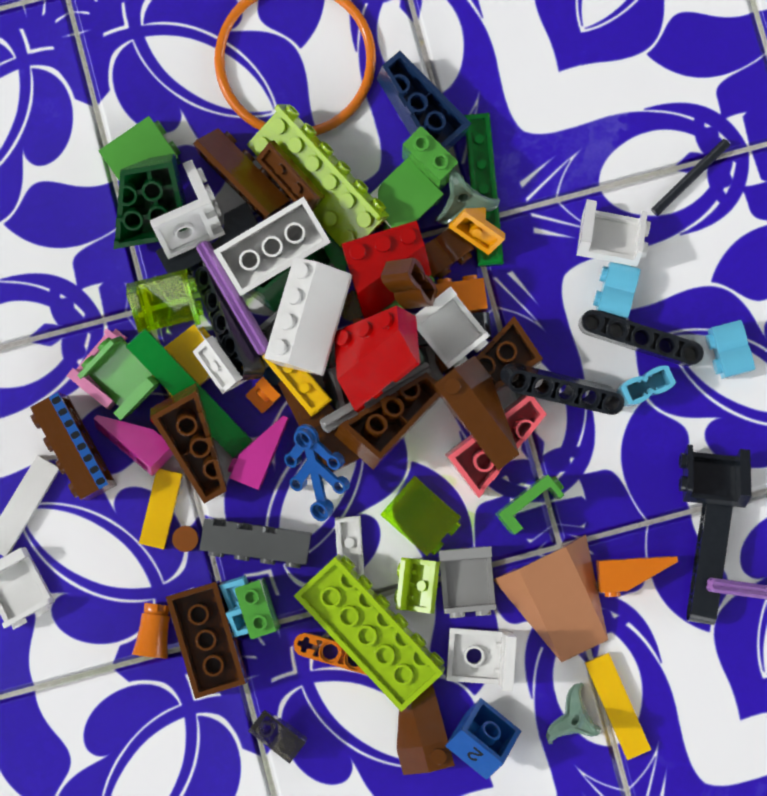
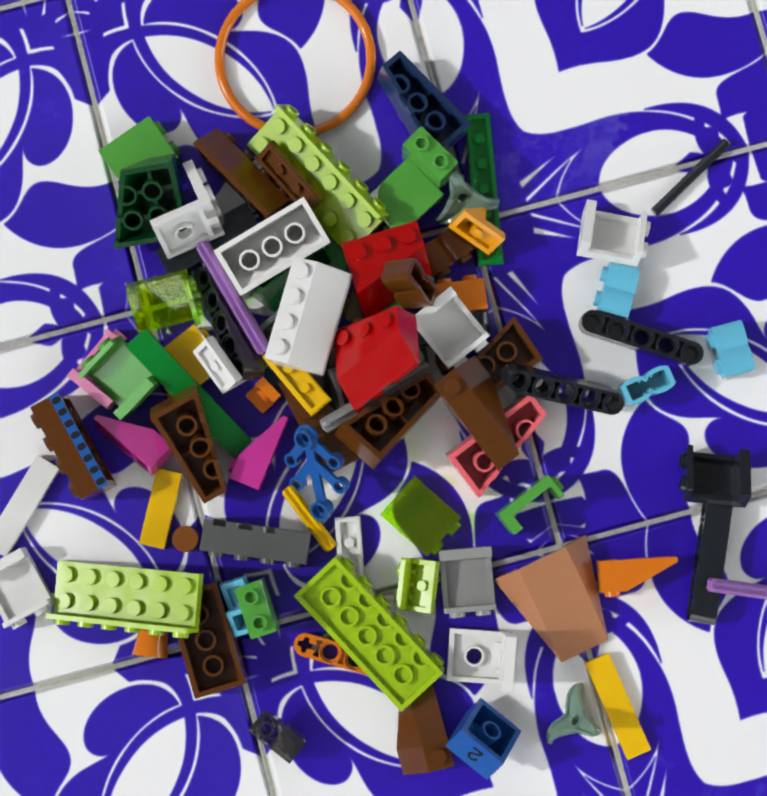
none -> lime bracket [46,560,204,638]
none -> yellow axle [282,485,336,552]

